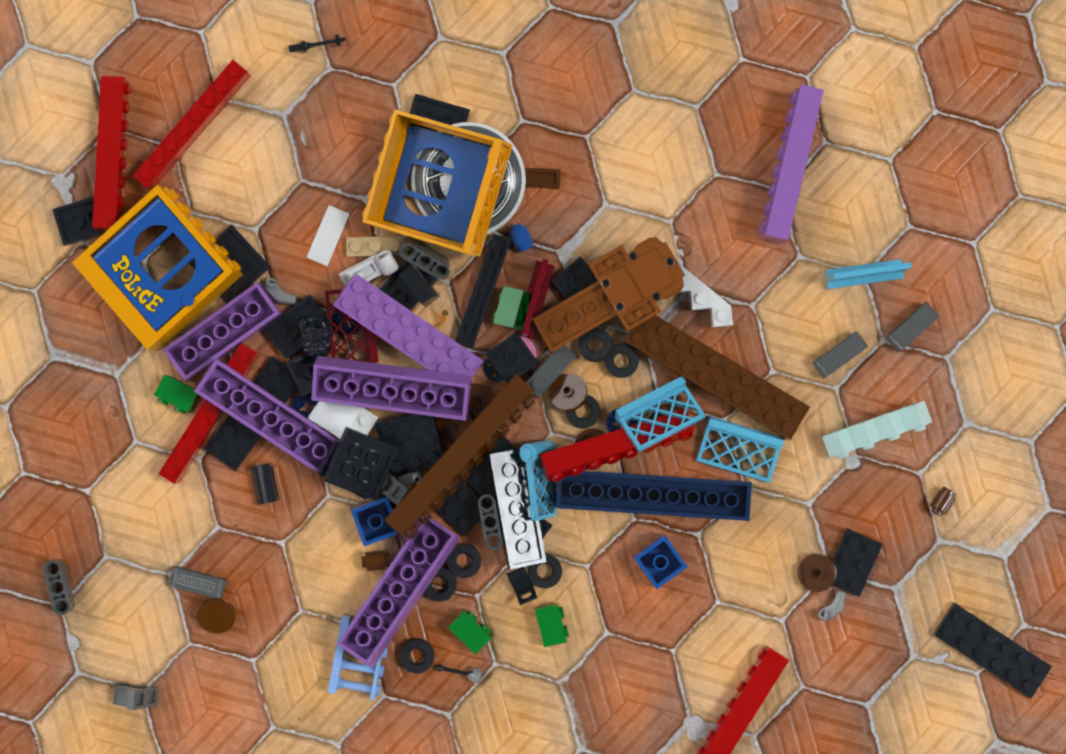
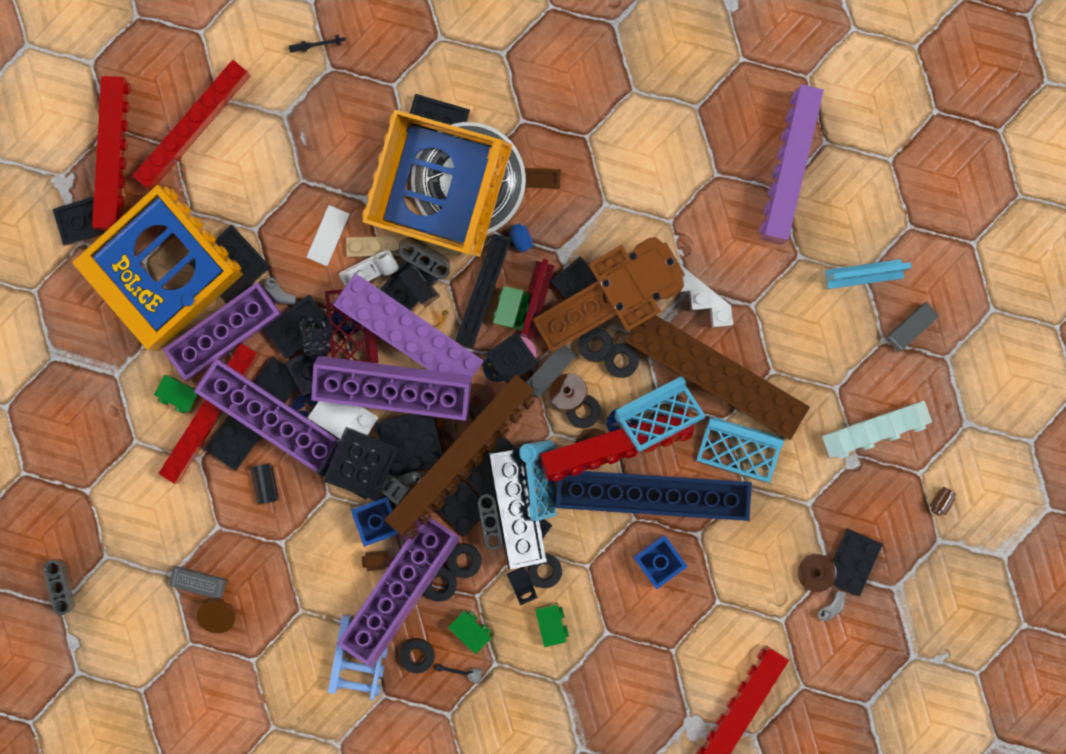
dark grey tile [113,683,159,710] -> none
dark grey beam [812,331,868,379] -> none
black plate [933,602,1052,698] -> none

